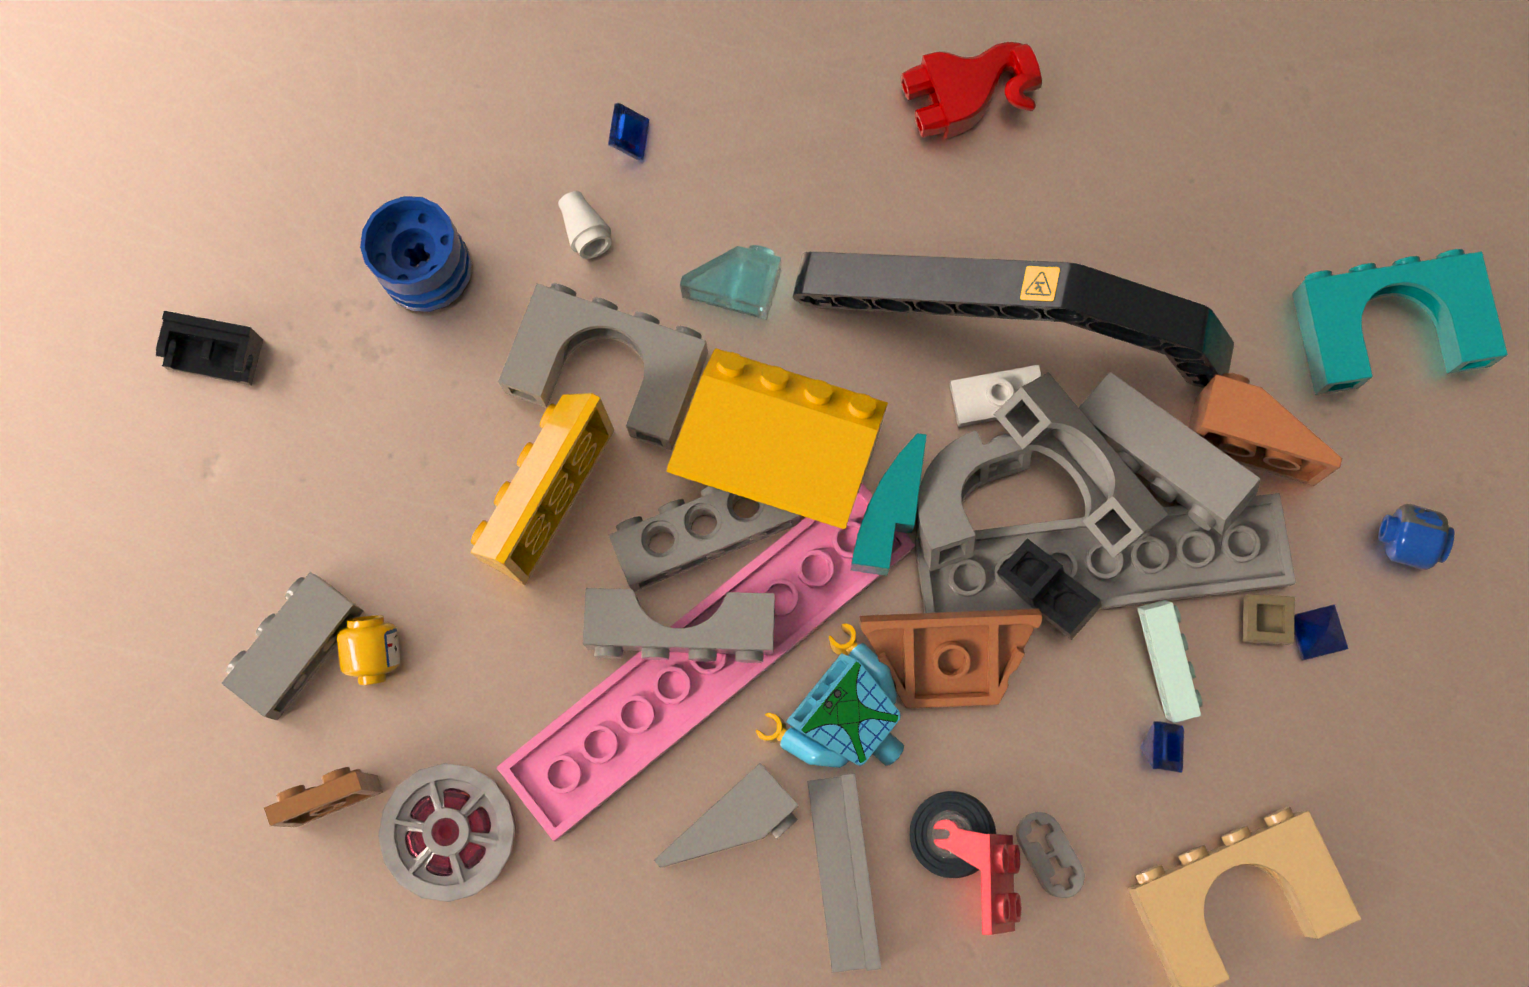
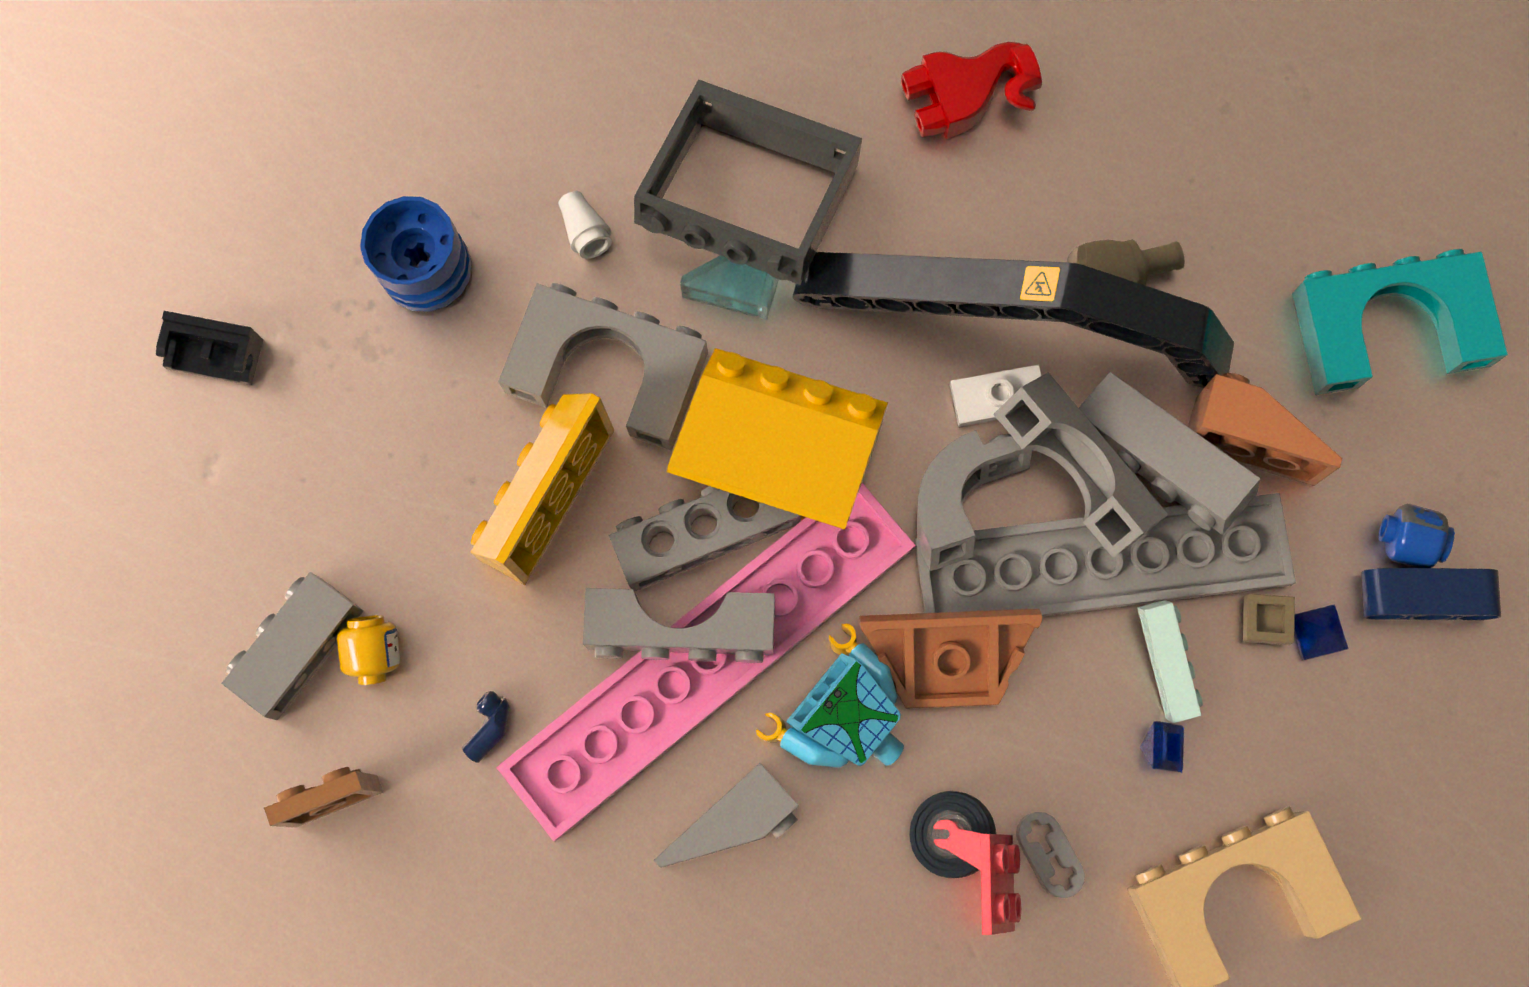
flat silver piece [378,763,515,902] -> none
clear blue slope [608,103,650,161] -> none
light grey fence [807,773,881,973] -> none
teal slope [851,433,926,576] -> none
black slope [997,538,1102,640] -> none
none -> dark blue arm [462,691,510,763]
none -> dark grey window [634,79,862,285]
none -> dark tan piece [1067,239,1185,286]
none -> dark blue beam [1361,568,1501,620]

